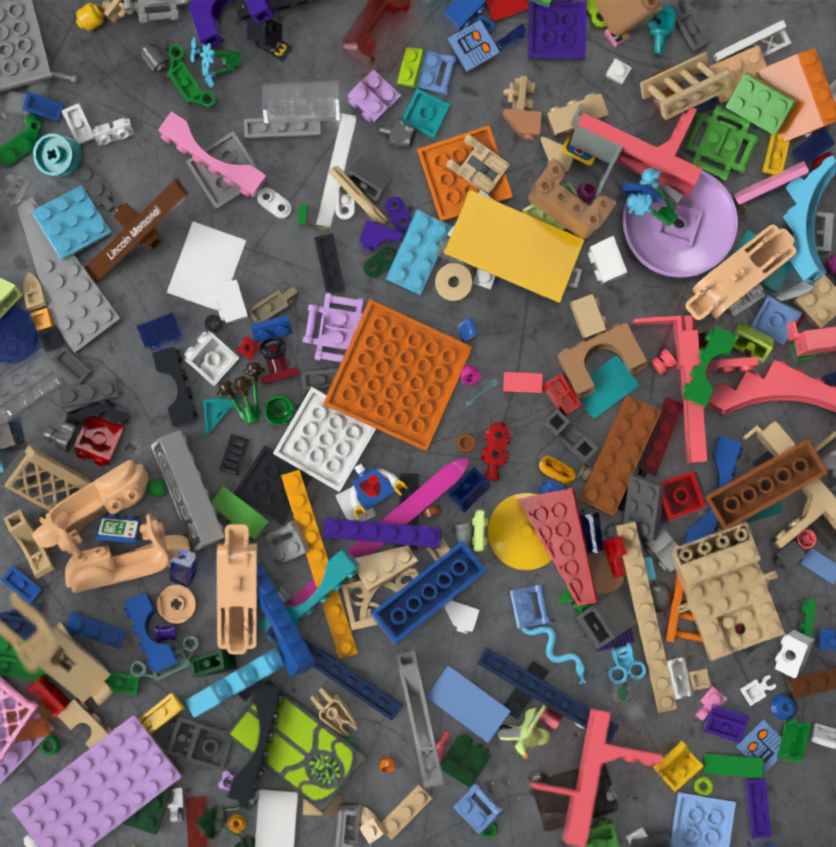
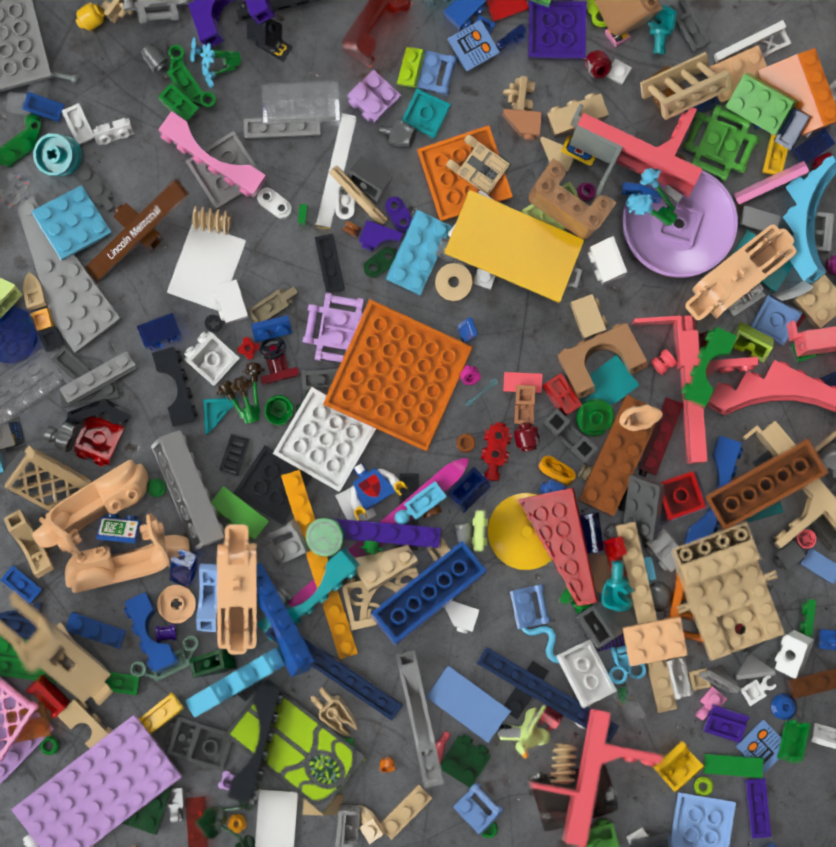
none -> light grey plate [59,351,137,406]
none -> green hinge [158,83,199,125]
none -> tan piece [192,205,233,235]
none -> light blue arch [196,564,217,632]
none -> tile [306,517,345,557]
none -> dark orange bush [342,221,361,237]
none -> green plate [360,541,383,554]
none -> medium azure plate [395,481,447,525]
none -> nougat slope [514,385,536,425]
none -> dark red head [514,422,540,451]
none -> tan piece [550,744,577,785]
none -> white plate [556,639,617,708]
none -> green tile [576,398,615,437]
none -> dark red head [584,50,612,78]
none -> teal piece [602,560,634,612]
none -> light nougat arm [619,404,662,431]
none -> light nougat plate [622,616,687,666]
none -> light grey slope [699,664,741,694]
none -> light grey slope [734,653,776,680]
none -> light grey tile [739,206,780,231]
none -> tile [775,107,811,151]

